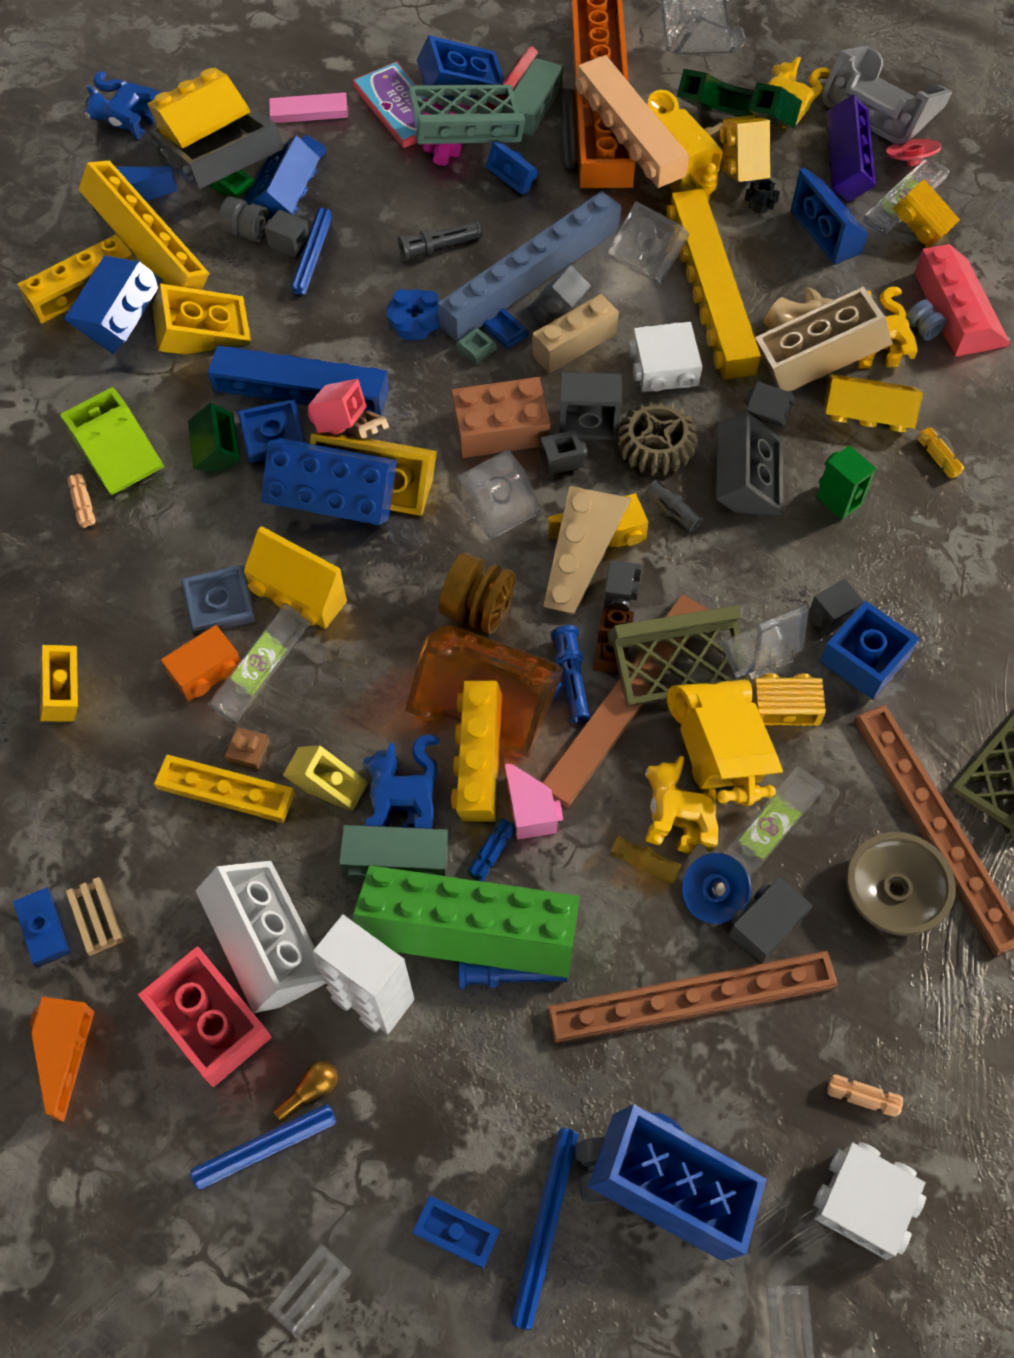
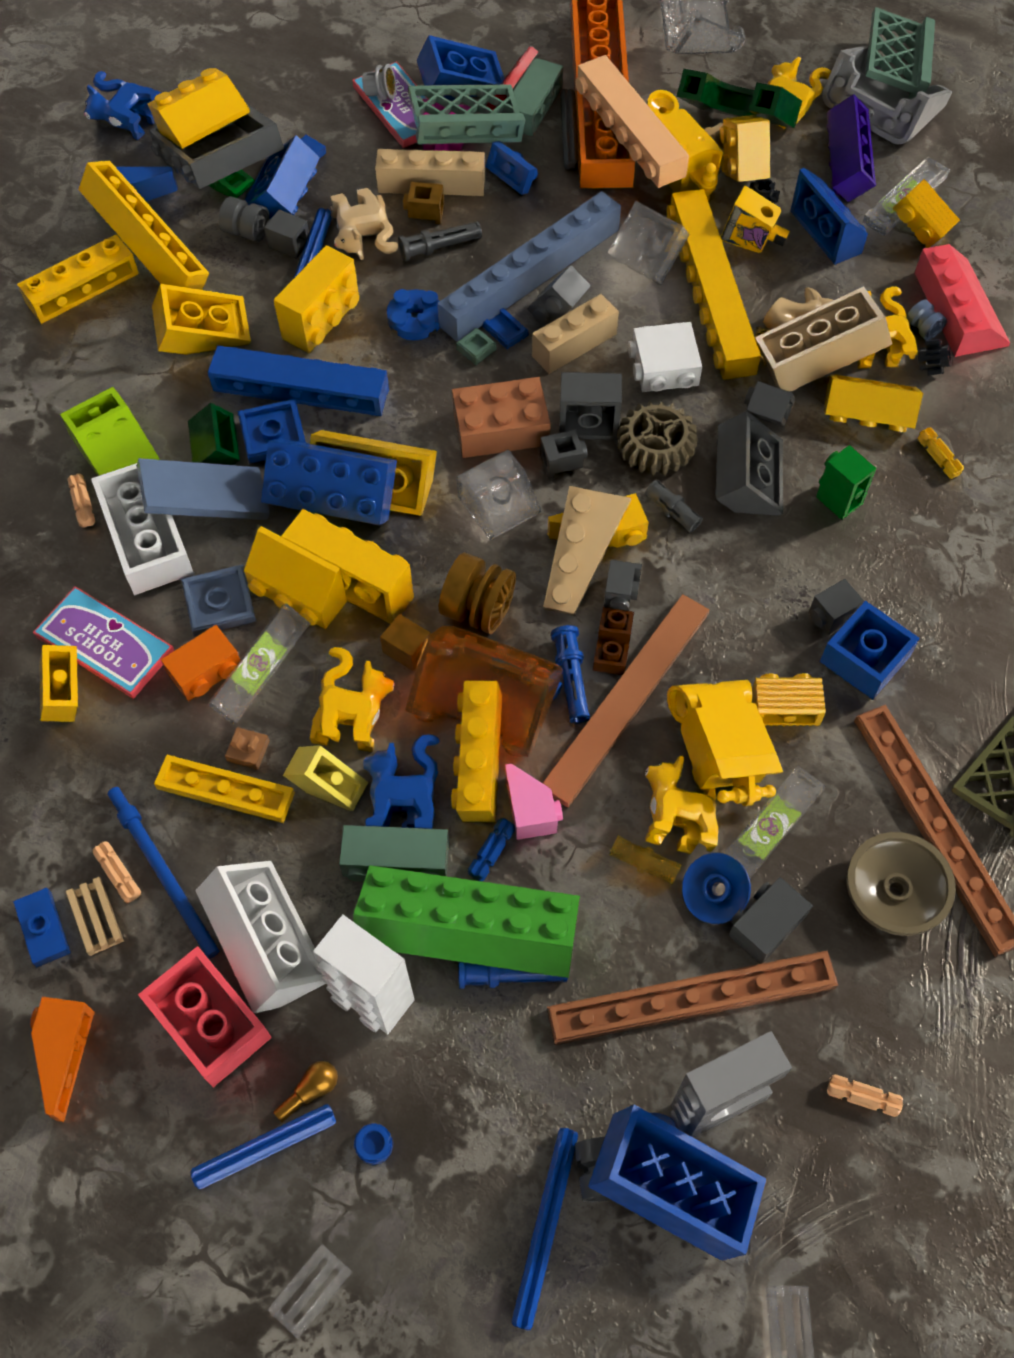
blue slope [64,256,163,354] -> none
bright pink tile [269,92,348,123] -> none
coral brick [308,379,367,435] -> none
tan tile [346,410,389,439] -> none
blue plate [413,1195,500,1269] -> none
olive fence [607,605,752,706] -> none
clear slope [720,605,809,680] -> none
white brick [813,1142,926,1260] -> none
coral dish [886,139,941,166] -> none
none -> tile [33,586,175,699]
none -> white brick [91,463,194,595]
none -> light nougat axle [92,841,141,903]
none -> blue bar [107,787,220,959]
none -> sand blue tile [136,458,269,520]
none -> yellow brick [274,245,359,353]
none -> yellow brick [281,509,414,624]
none -> yellow animal [310,647,395,752]
none -> tan animal [330,188,399,260]
none -> blue tile [354,1123,393,1165]
none -> light grey piece [362,63,396,101]
none -> tan brick [375,149,485,196]
none -> pearl gold brick [380,614,433,671]
none -> pearl gold brick [403,182,444,225]
none -> light grey arch [669,1031,792,1138]
none -> yellow torso [721,185,790,253]
none -> sand green fence [865,7,935,99]
none -> black gear [918,339,952,376]

